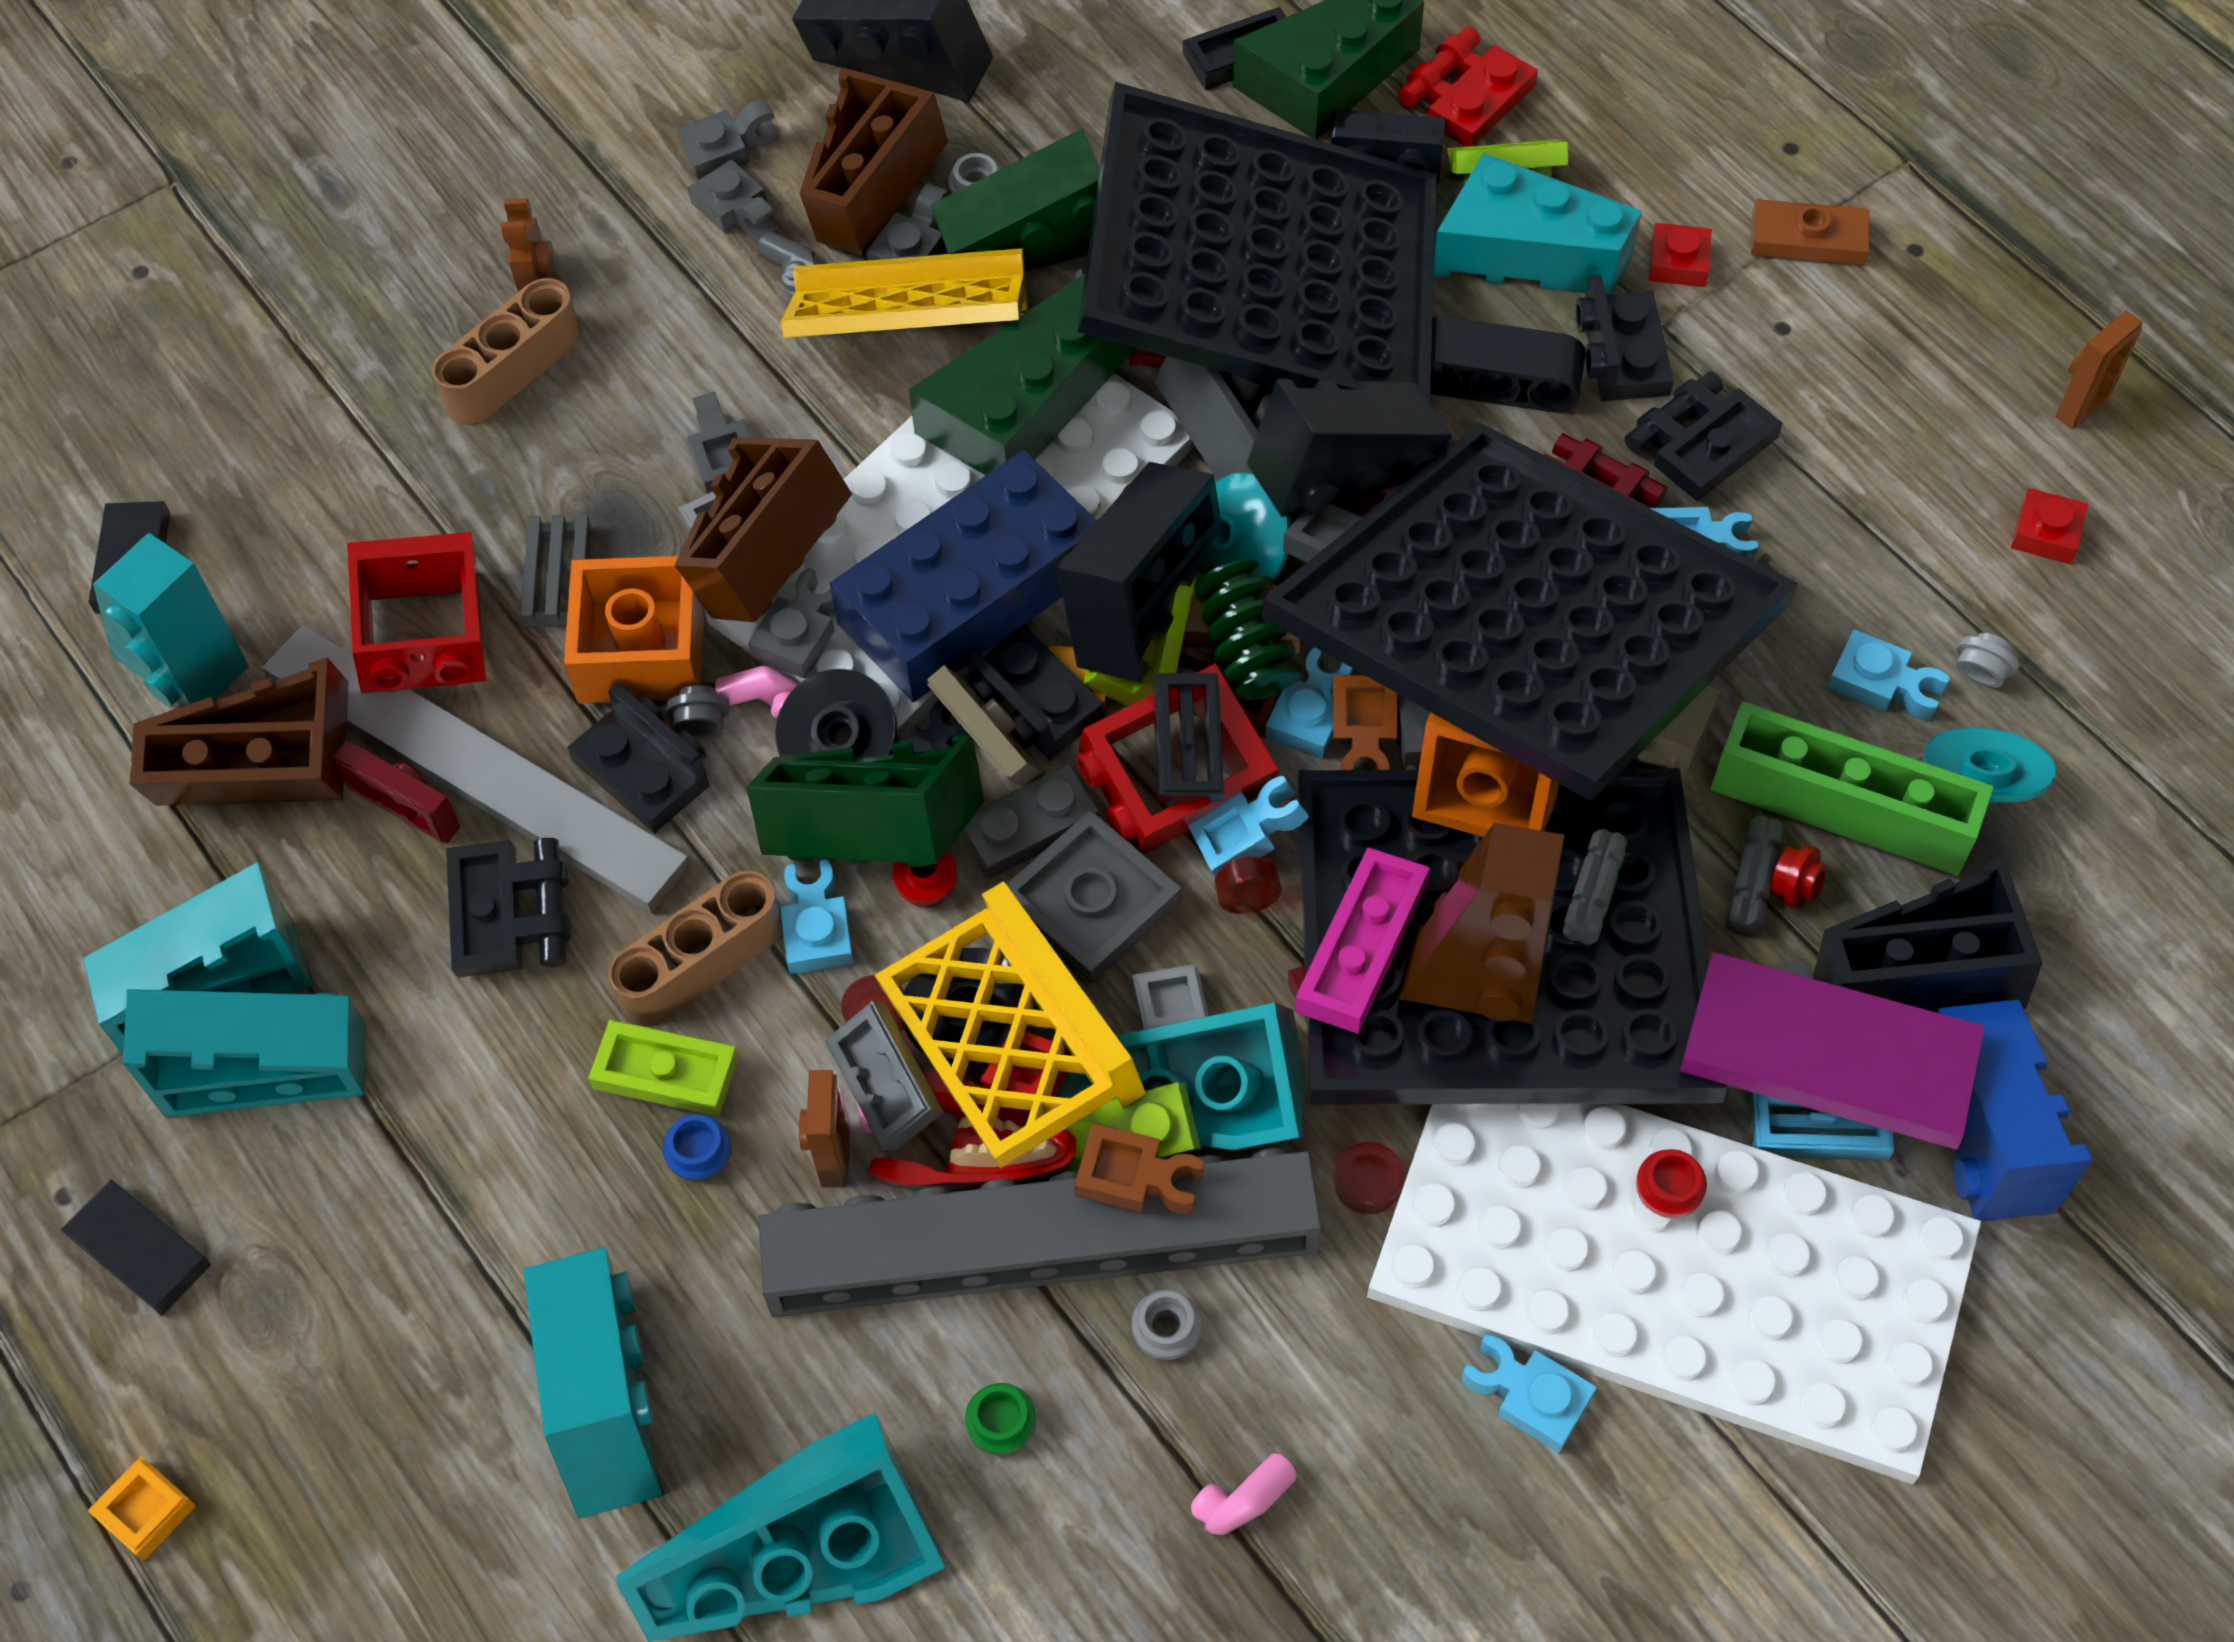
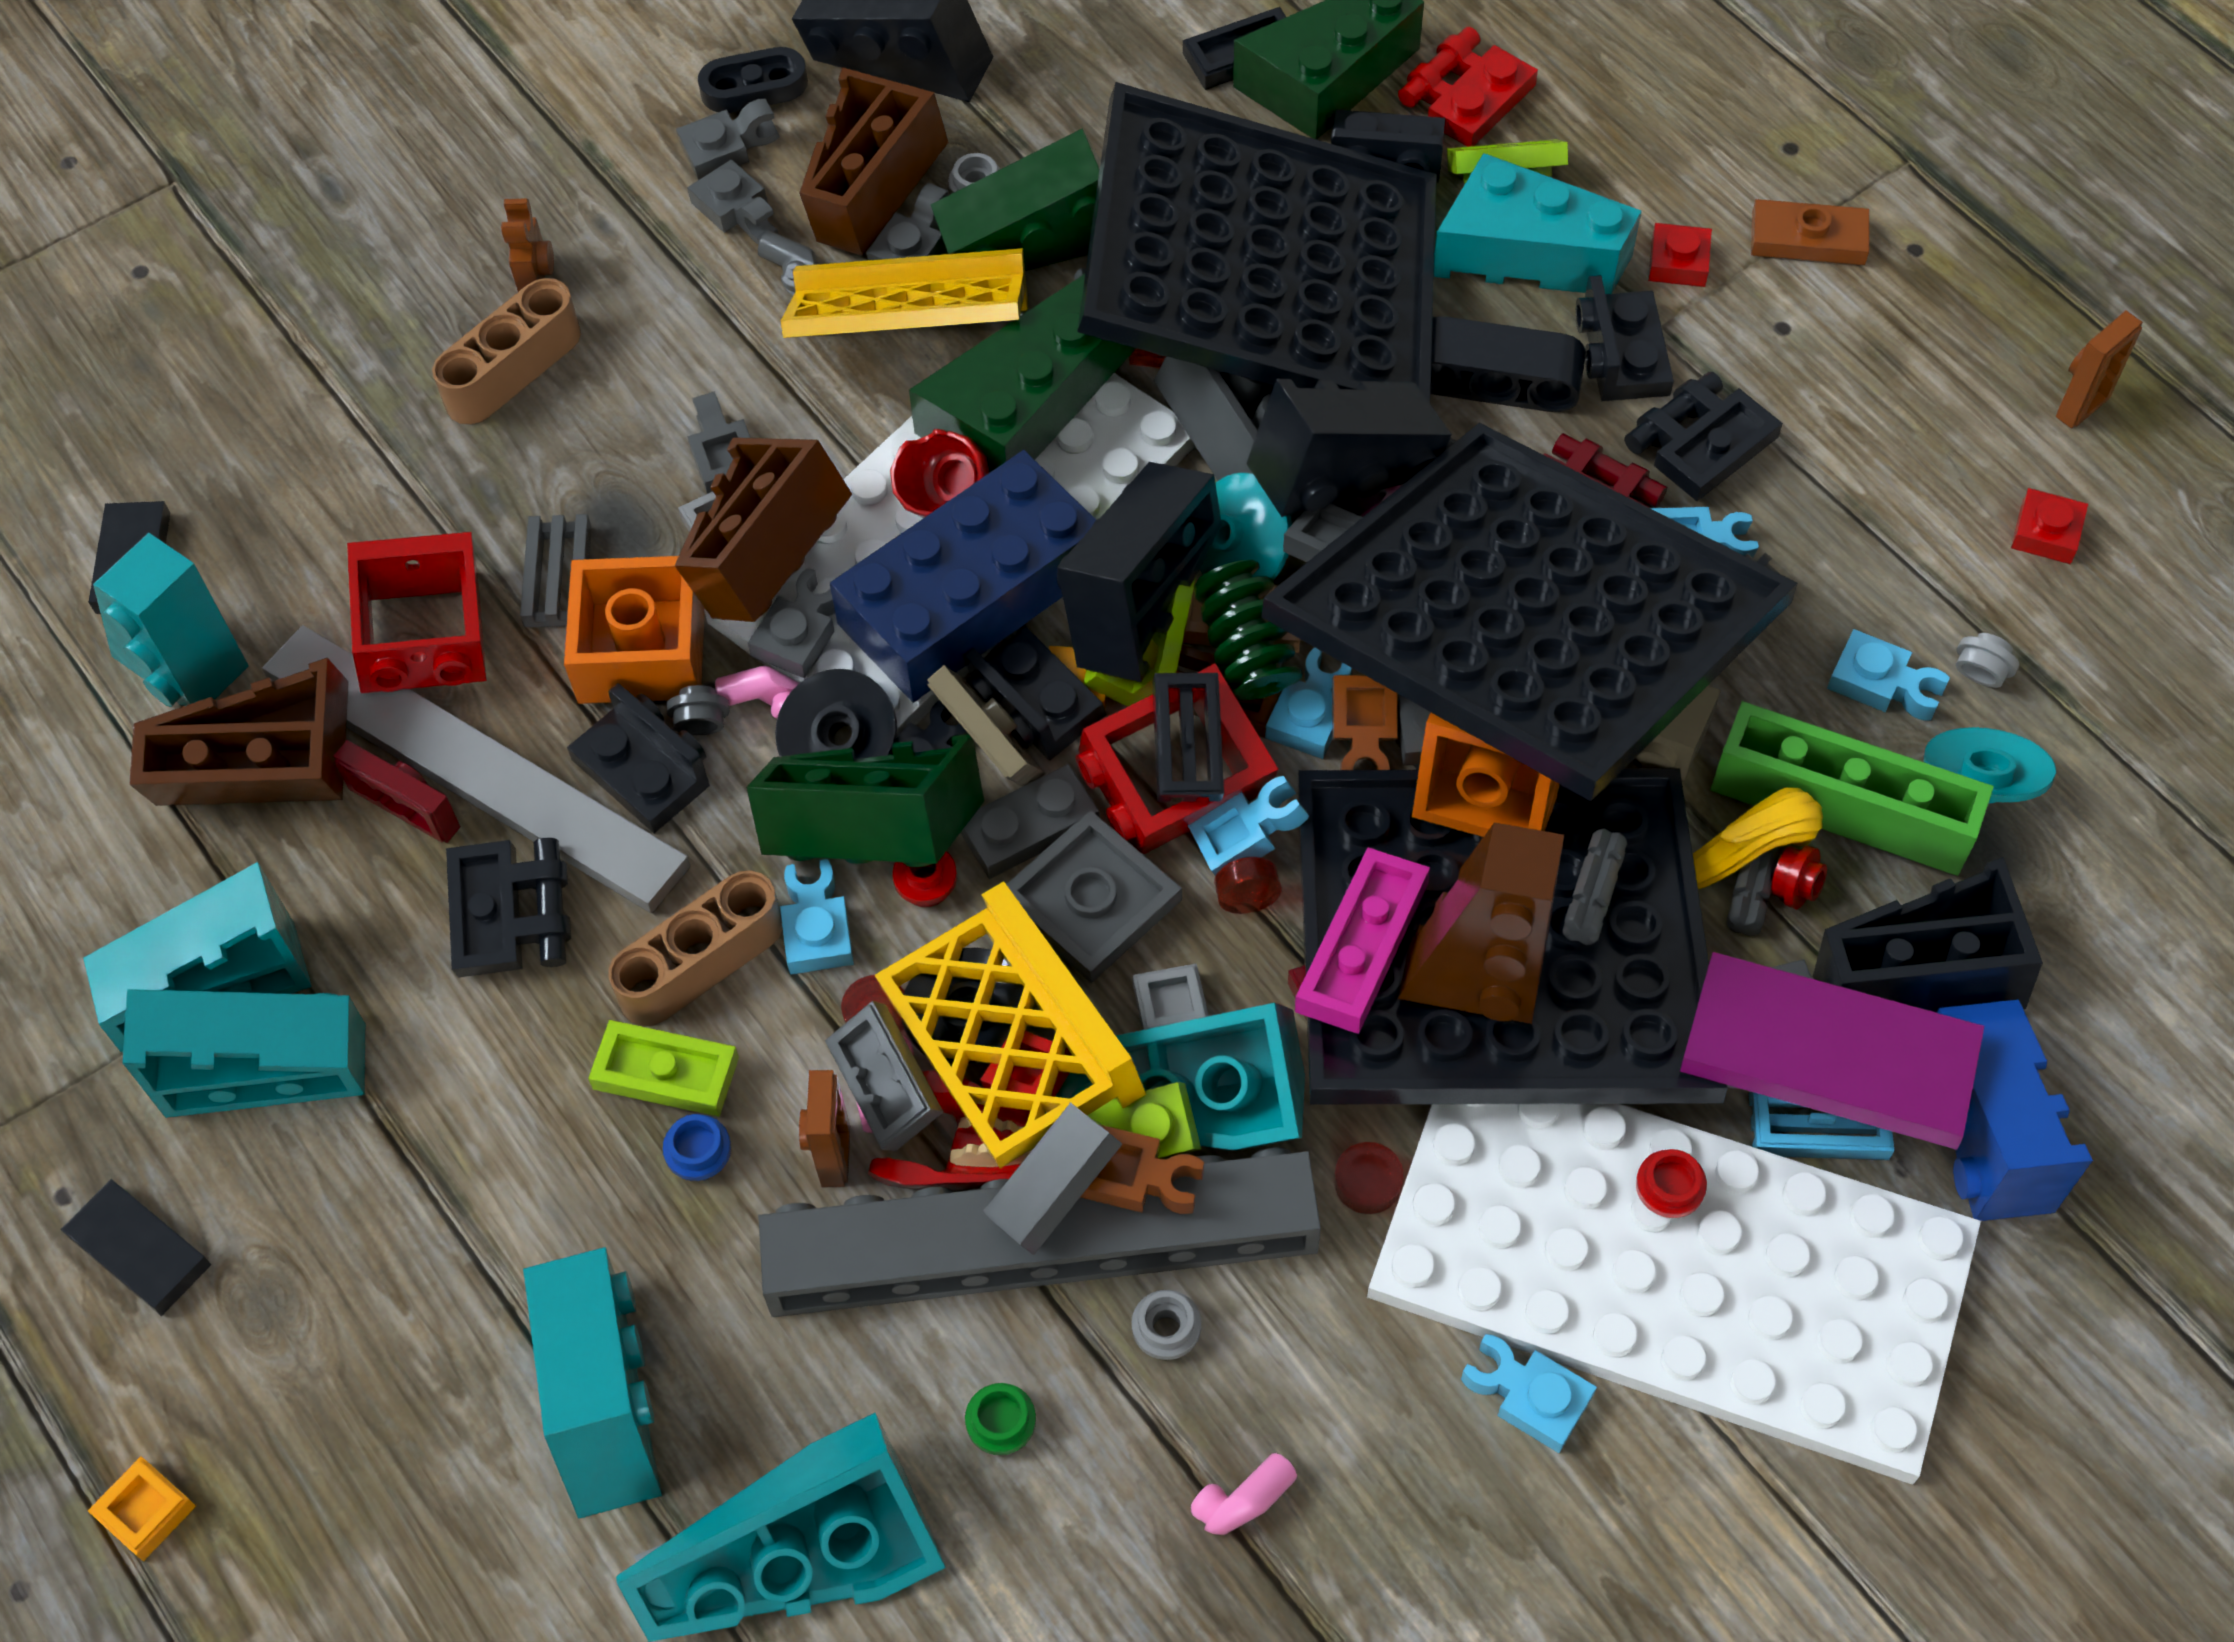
none -> black plate [698,47,808,113]
none -> red hair [890,429,989,518]
none -> tile [983,1102,1122,1255]
none -> yellow piece [1693,787,1823,889]

